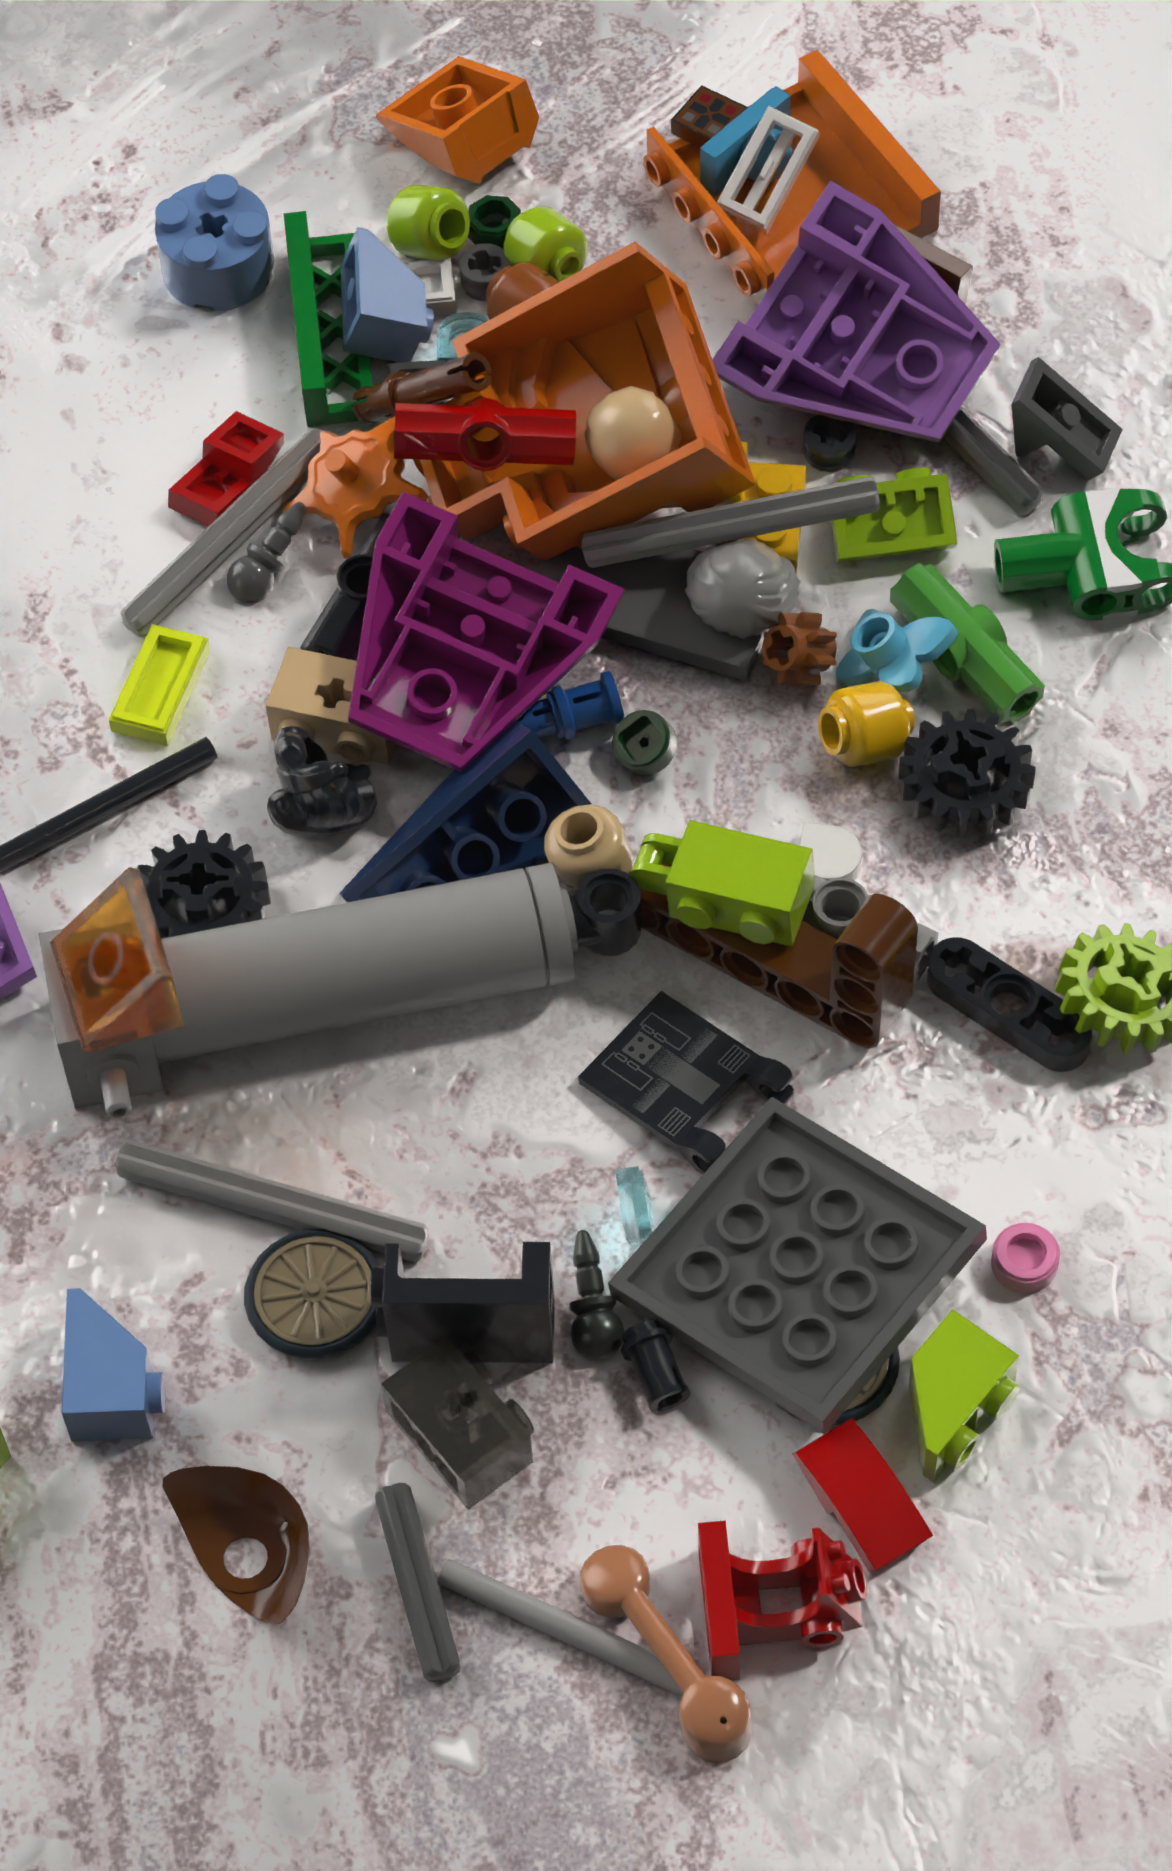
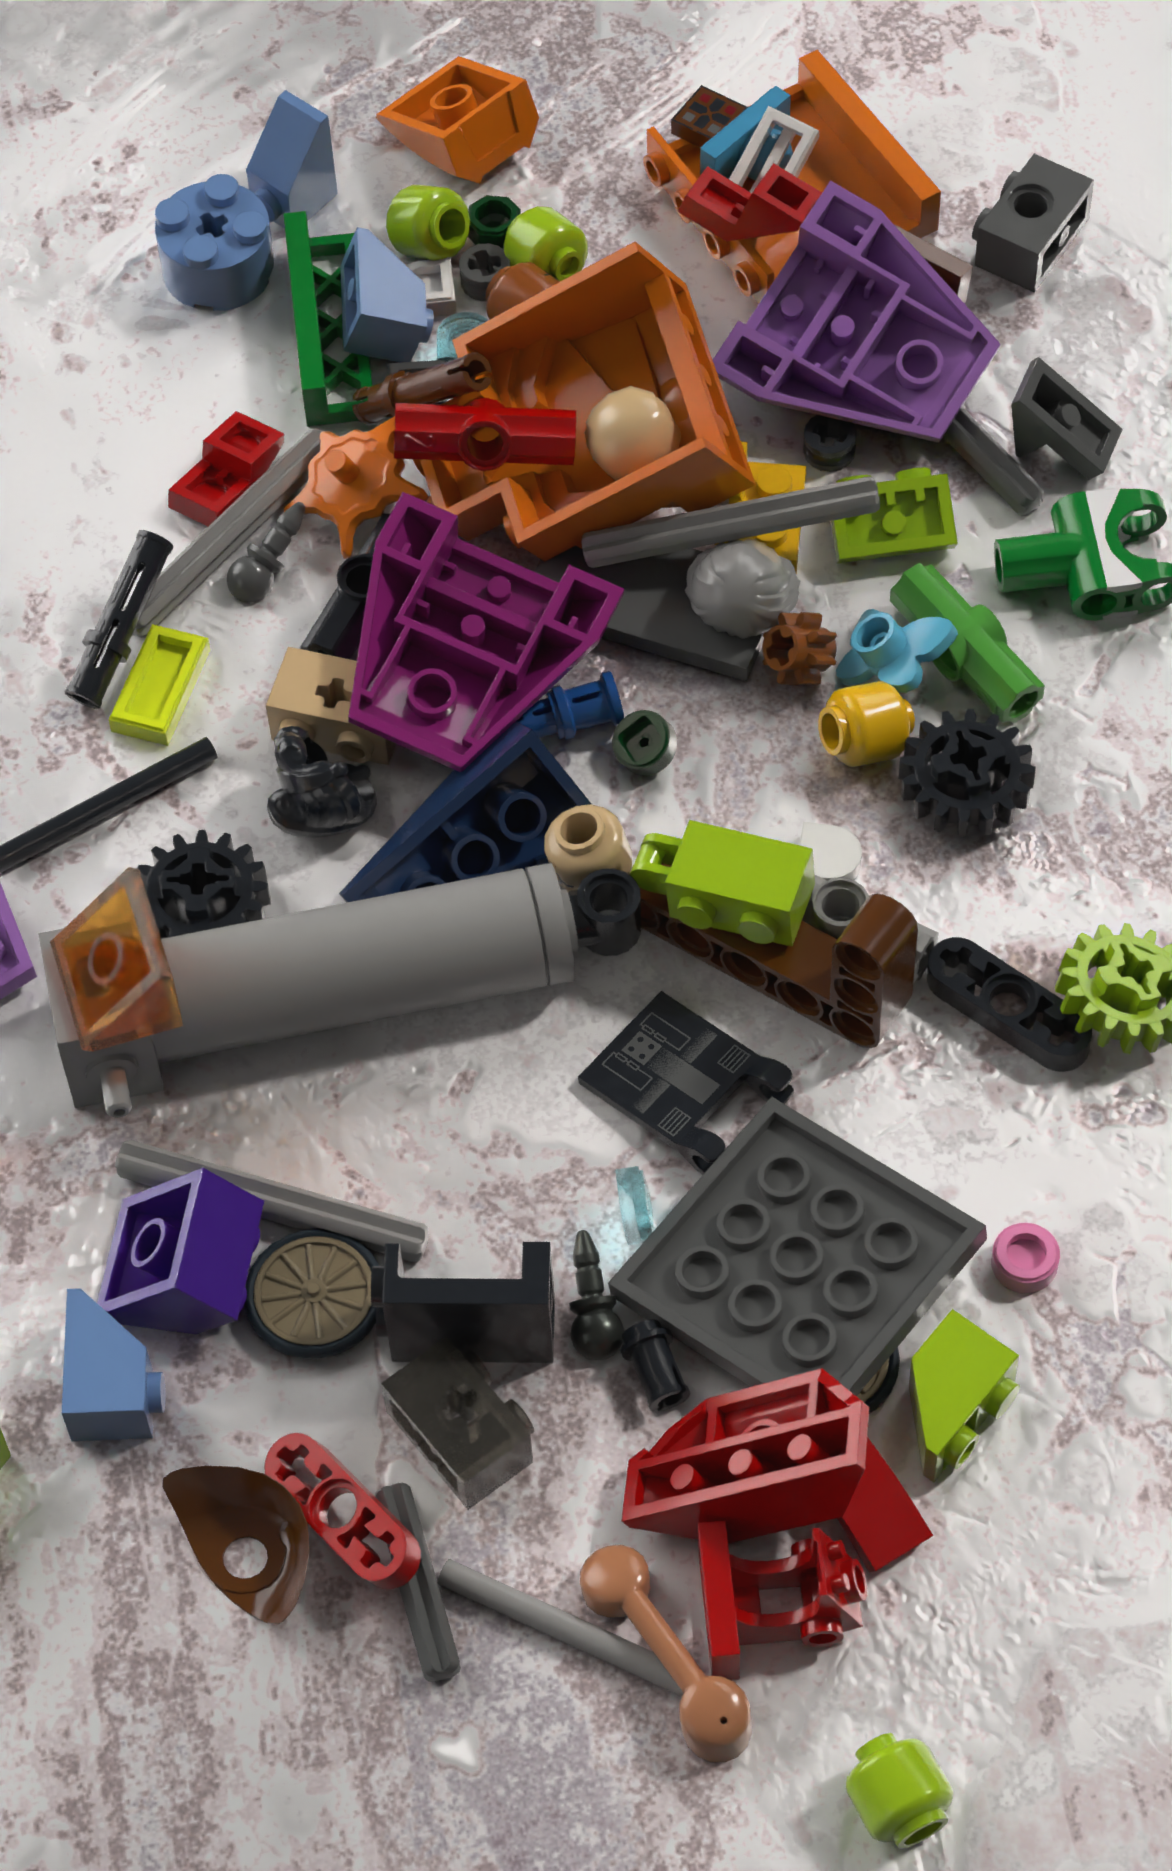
none -> black pin [64,530,173,709]
none -> dark purple slope [97,1168,264,1335]
none -> medium blue slope [246,90,338,228]
none -> red beam [264,1433,421,1590]
none -> red wedge [621,1368,869,1544]
none -> red slope [677,163,822,242]
none -> lime head [846,1733,953,1849]
none -> dark grey brick [972,153,1094,293]

